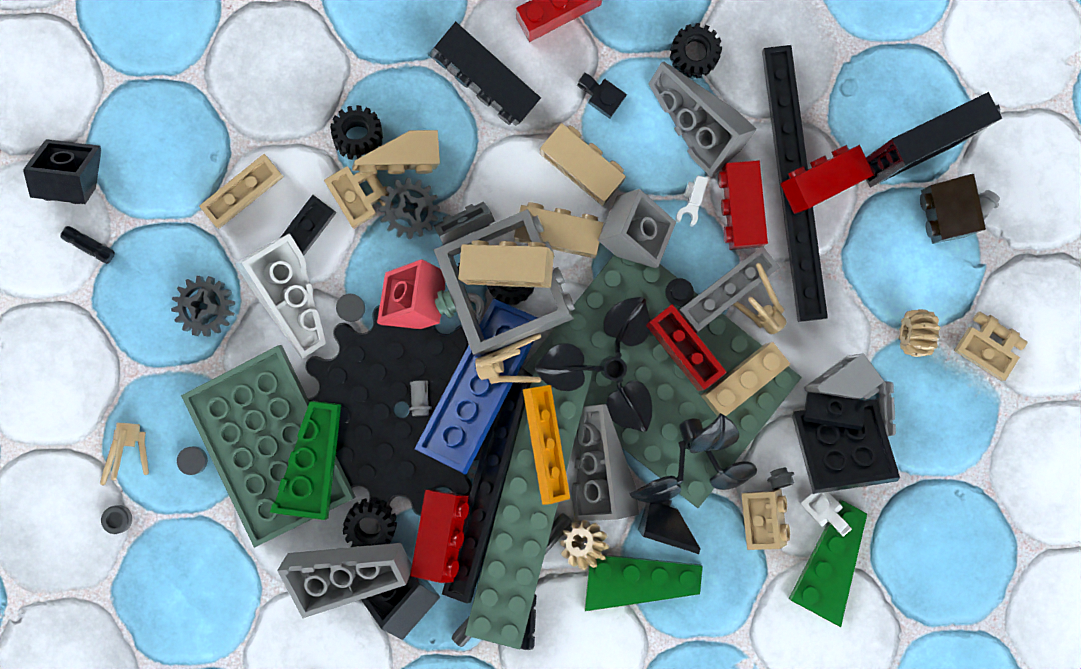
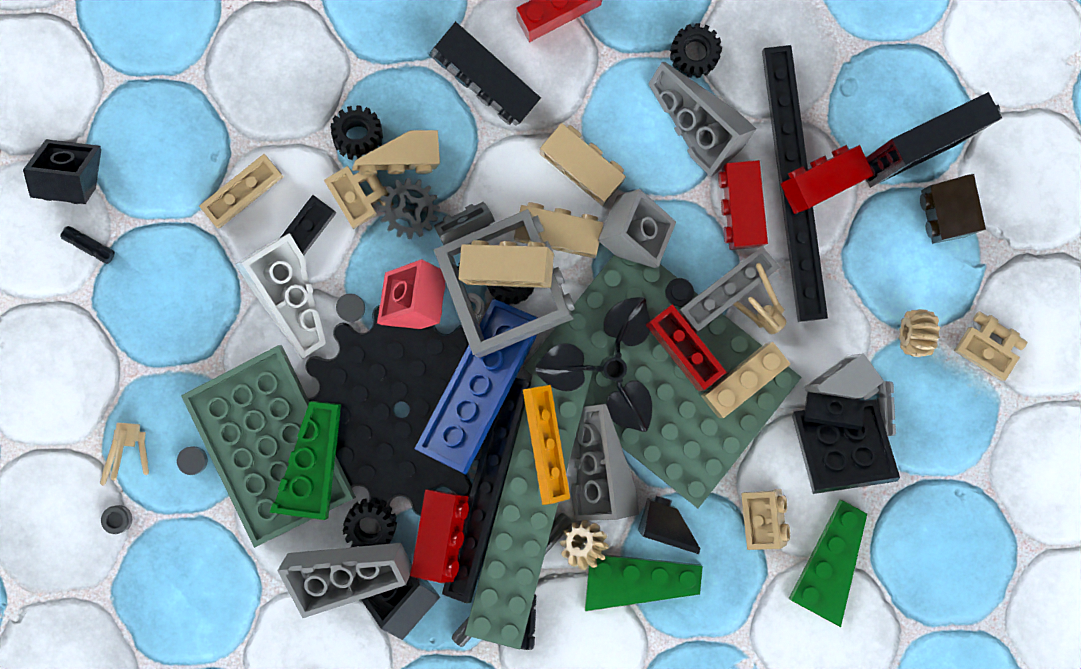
dark grey gear [171,276,235,337] -> none
light grey pin [409,381,432,417] -> none
sand green plate [435,290,457,318] -> none
tan plant [475,333,541,384] -> none
black plate [577,72,627,119] -> none
black plant [629,413,757,503] -> none
white plate [675,175,708,227] -> none
dark grey plate [767,467,795,490] -> none
white plate [801,492,851,537] -> none
light grey pin [979,190,1000,220] -> none

